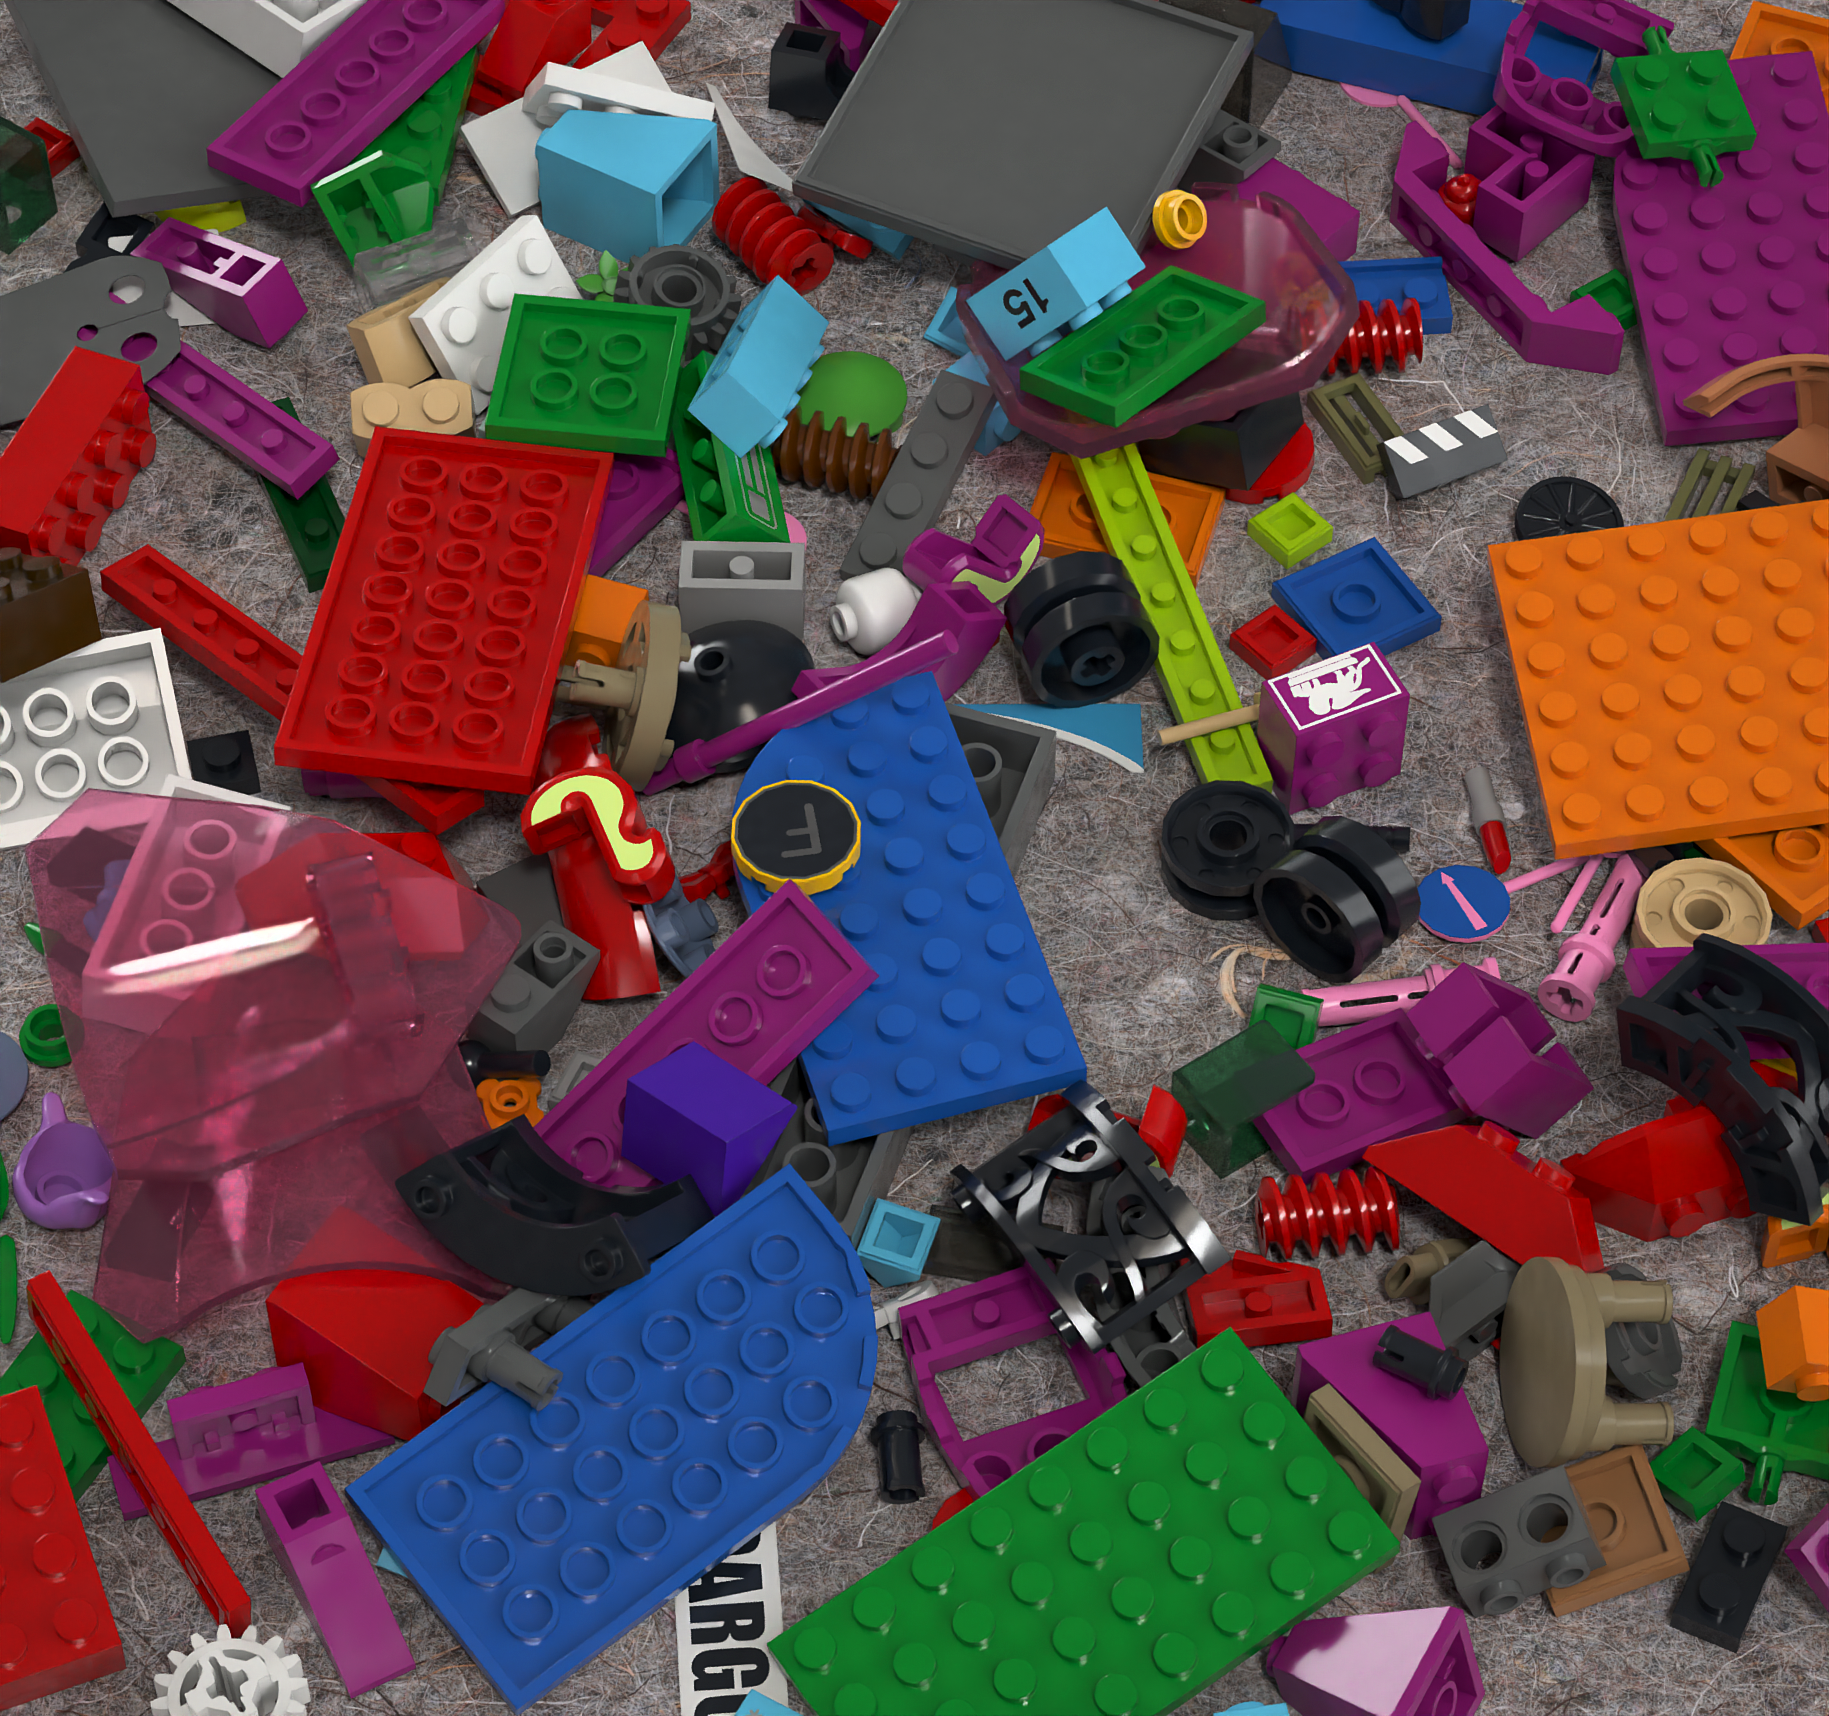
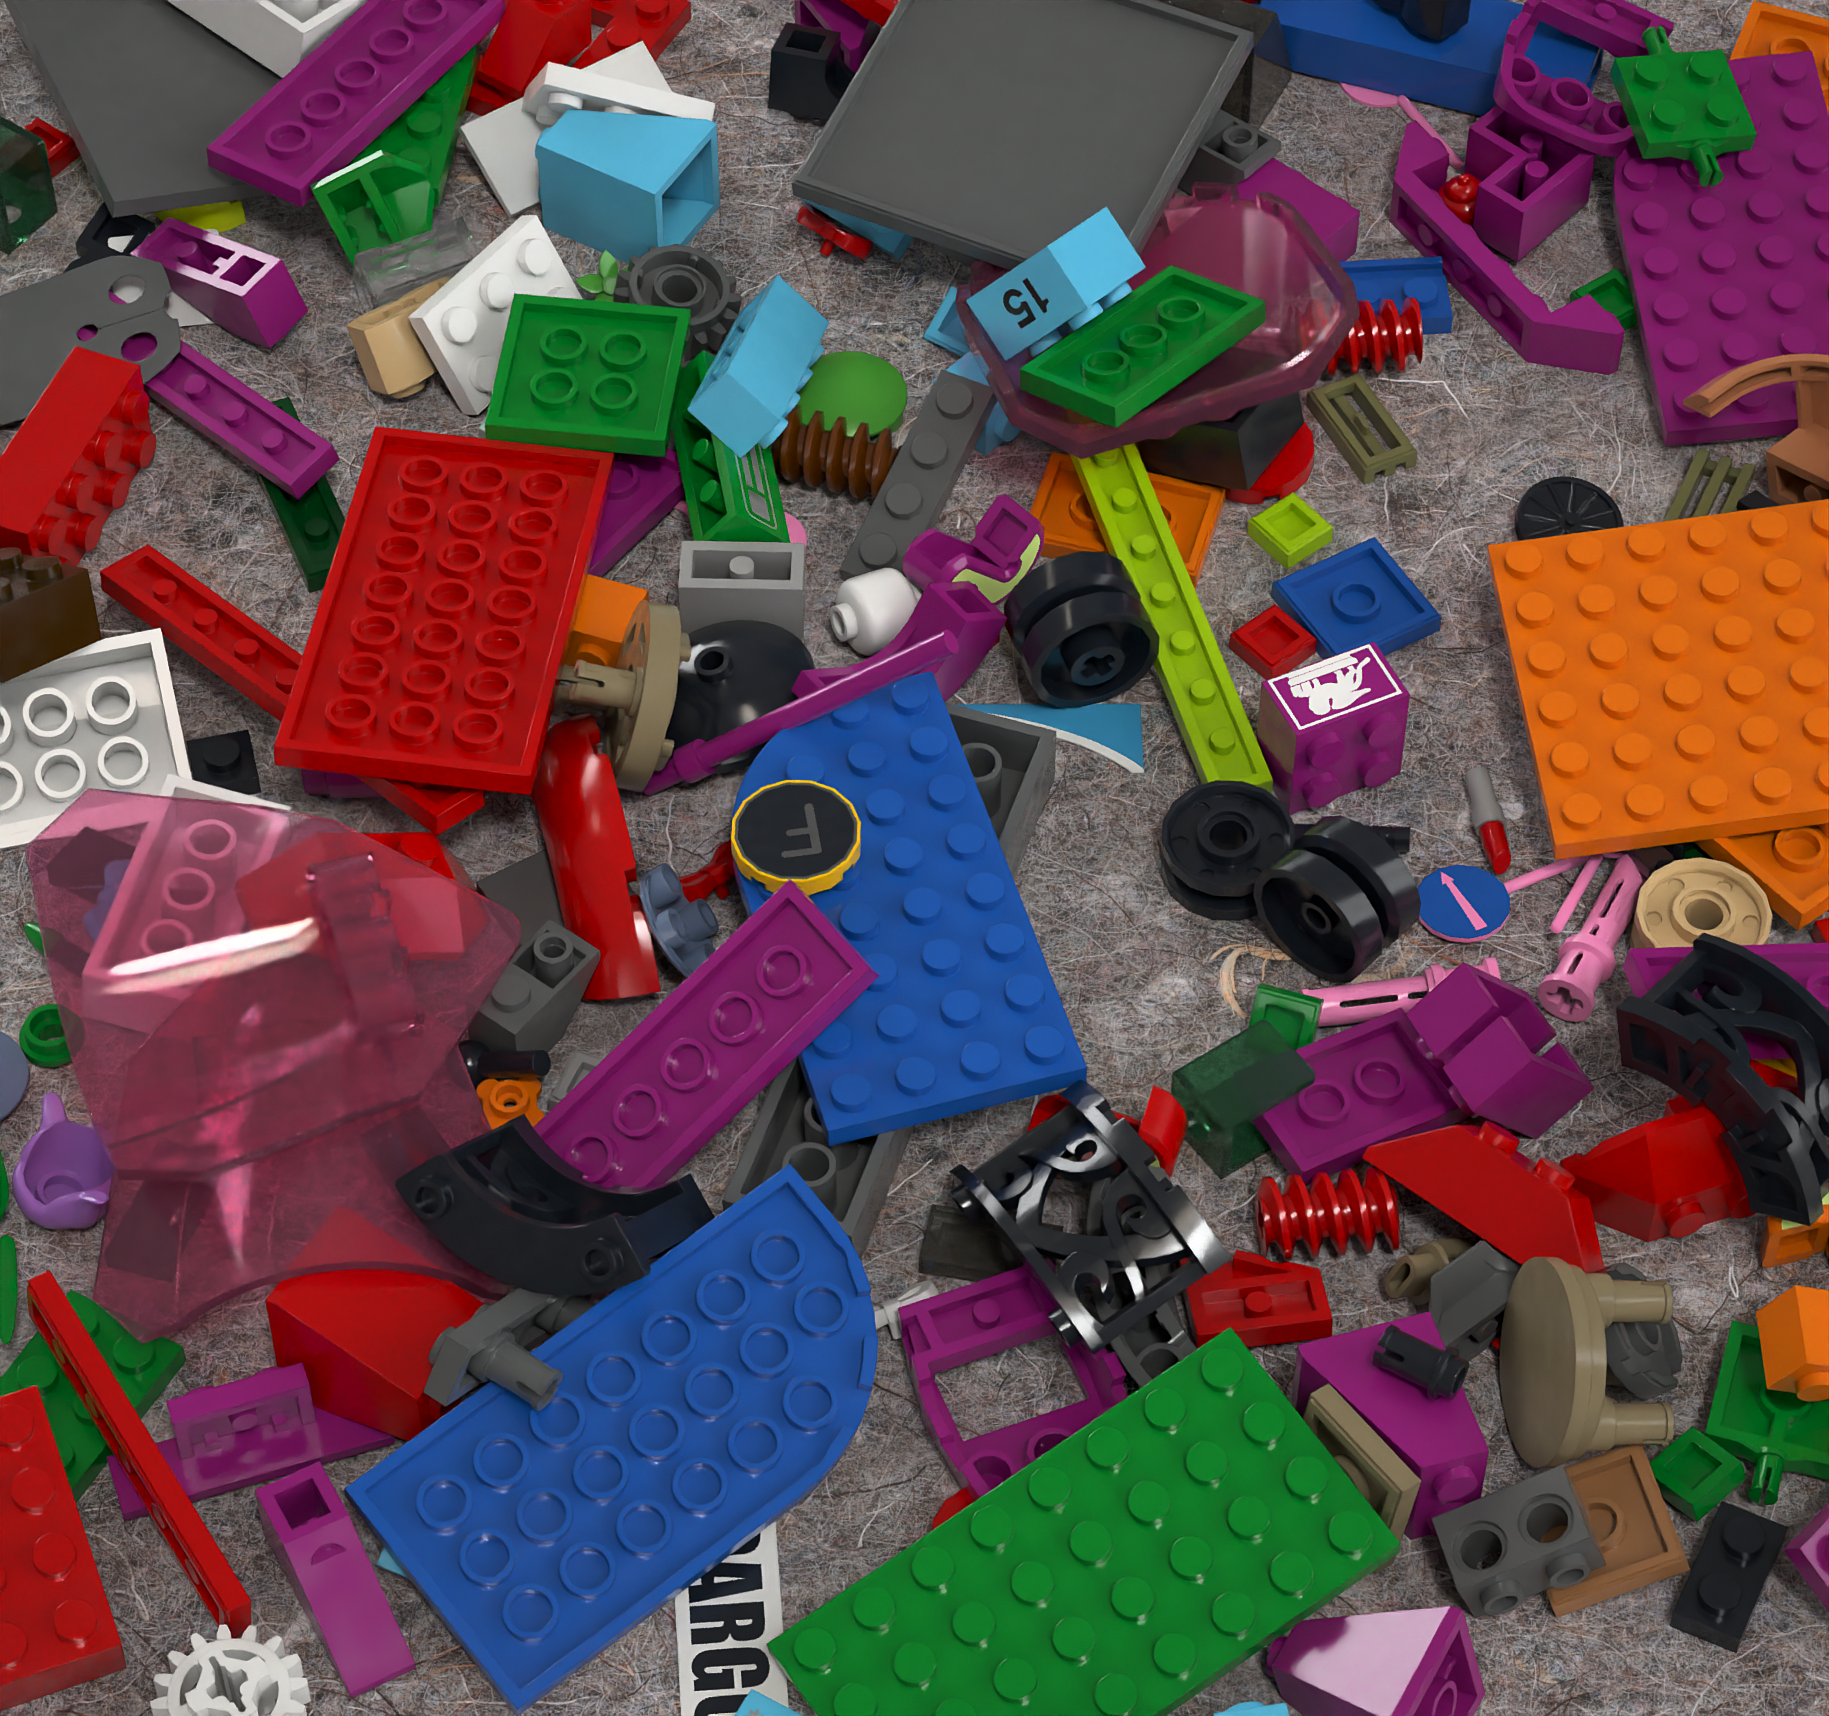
tan brick [350,379,477,458] -> none
red animal [520,766,675,905] -> none
dark purple slope [621,1041,798,1217] -> none
white sticker [706,82,793,192] -> none
red piece [712,176,834,296] -> none
medium azure slope [856,1198,941,1288] -> none
black pin [870,1410,925,1505] -> none
yellow plate [1152,190,1207,250] -> none
tan pin [1157,692,1261,746] -> none
black tile [1376,404,1508,501] -> none

